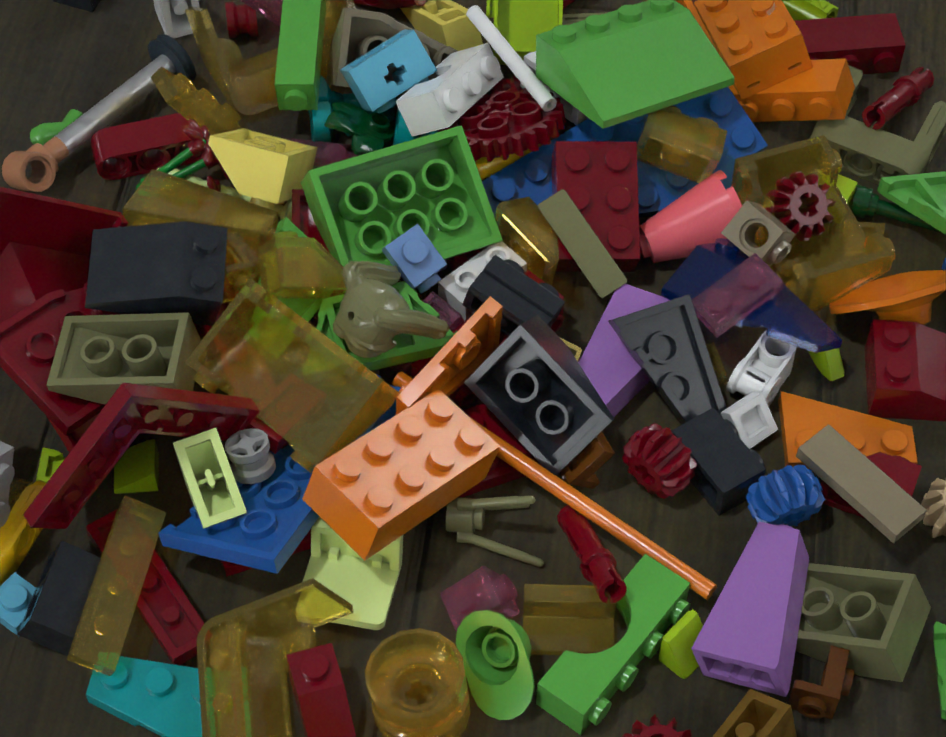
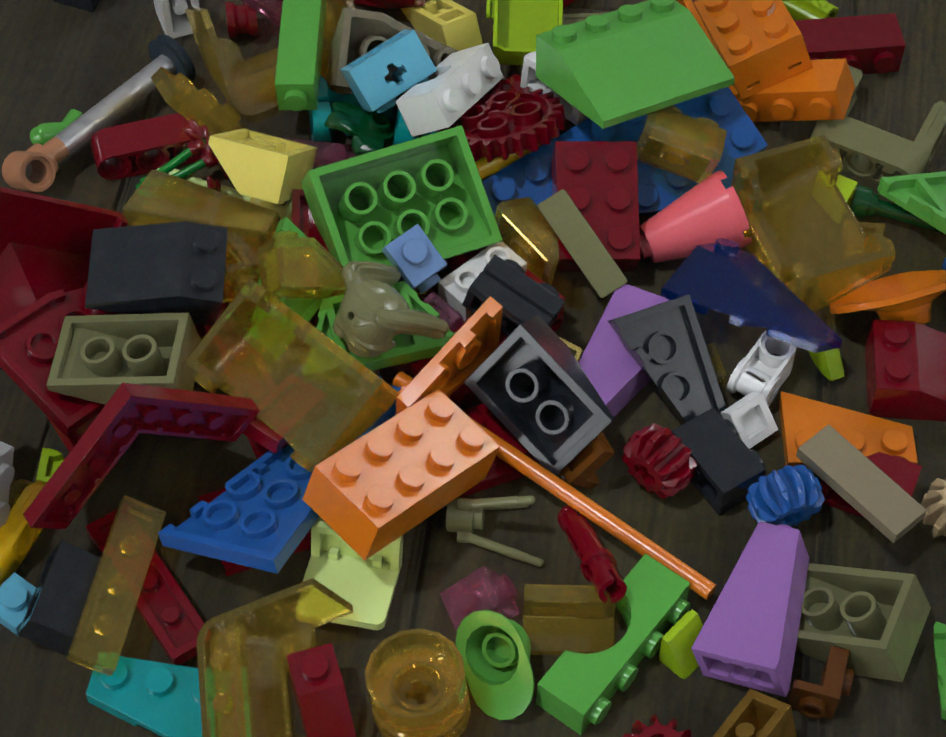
lime slope [114,439,159,494] -> none
yellowish green slope [173,428,247,529] -> none
light grey wheel [225,428,276,484] -> none
white piece [466,5,557,112] -> none
clear pink plate [692,253,783,338] -> none
dark tan brick [721,201,796,267] -> none
dark red gear [766,171,836,241] -> none
dark red pin [862,67,934,129] -> none

